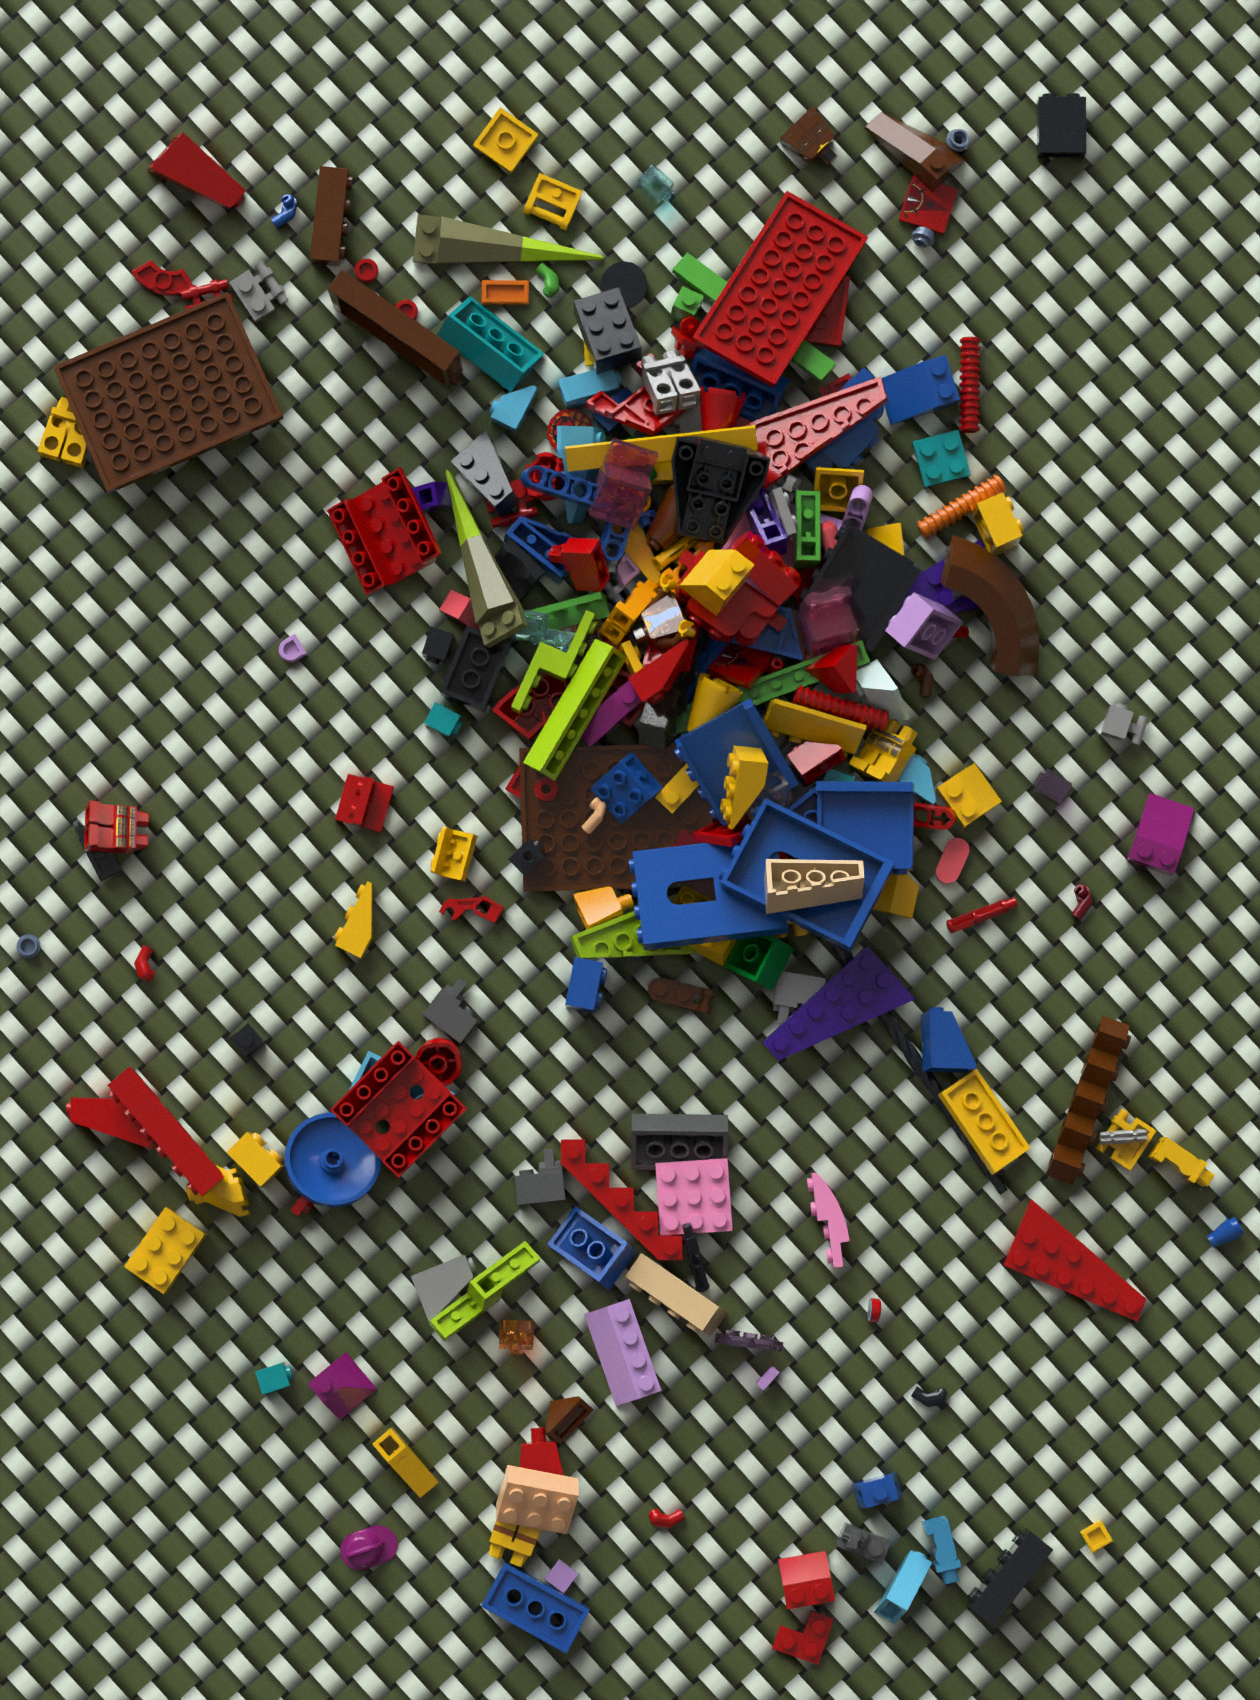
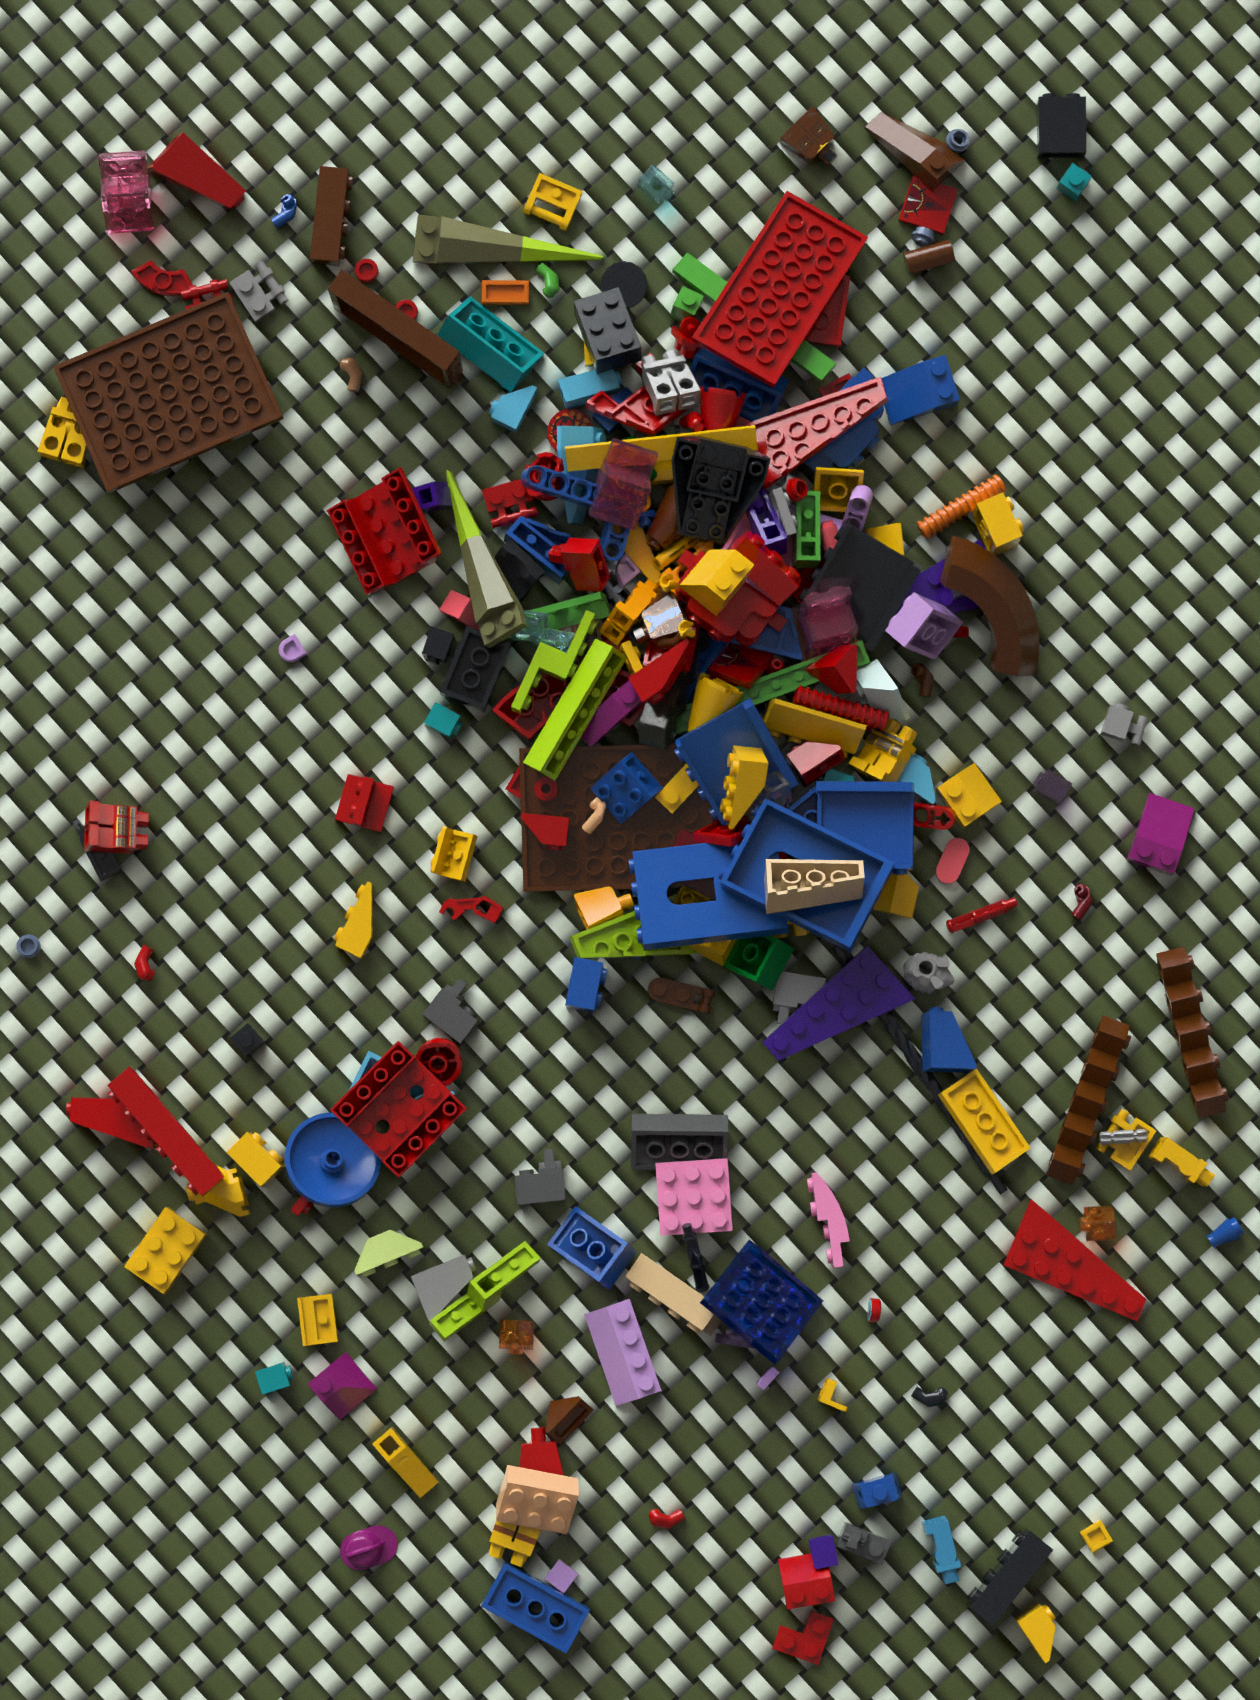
wedge [451,430,520,518] -> none
yellow plate [473,107,539,174] -> none
black brick [508,839,546,876] -> none
red brick [561,1139,682,1260] -> none
medium azure slope [874,1550,932,1624] -> none
teal plate [912,430,971,488] -> none
red piece [959,337,981,433] -> none
none -> clear pink bracket [98,150,154,234]
none -> yellow plate [297,1294,338,1346]
none -> medium nougat arm [340,358,363,392]
none -> yellowish green slope [354,1230,424,1278]
none -> red slope [521,813,569,851]
none -> red arm [679,411,705,432]
none -> clear blue plate [700,1239,824,1365]
none -> red plate [786,478,808,502]
none -> dark purple panel [808,1534,838,1569]
none -> yellow panel [817,1377,848,1412]
none -> reddish brown brick [903,240,955,274]
none -> light grey animal [903,952,954,995]
none -> yellow slope [1014,1602,1056,1663]
none -> teal brick [1056,163,1092,202]
none -> clear orange brick [1079,1205,1116,1241]
none -> reddish brown brick [1156,947,1229,1118]

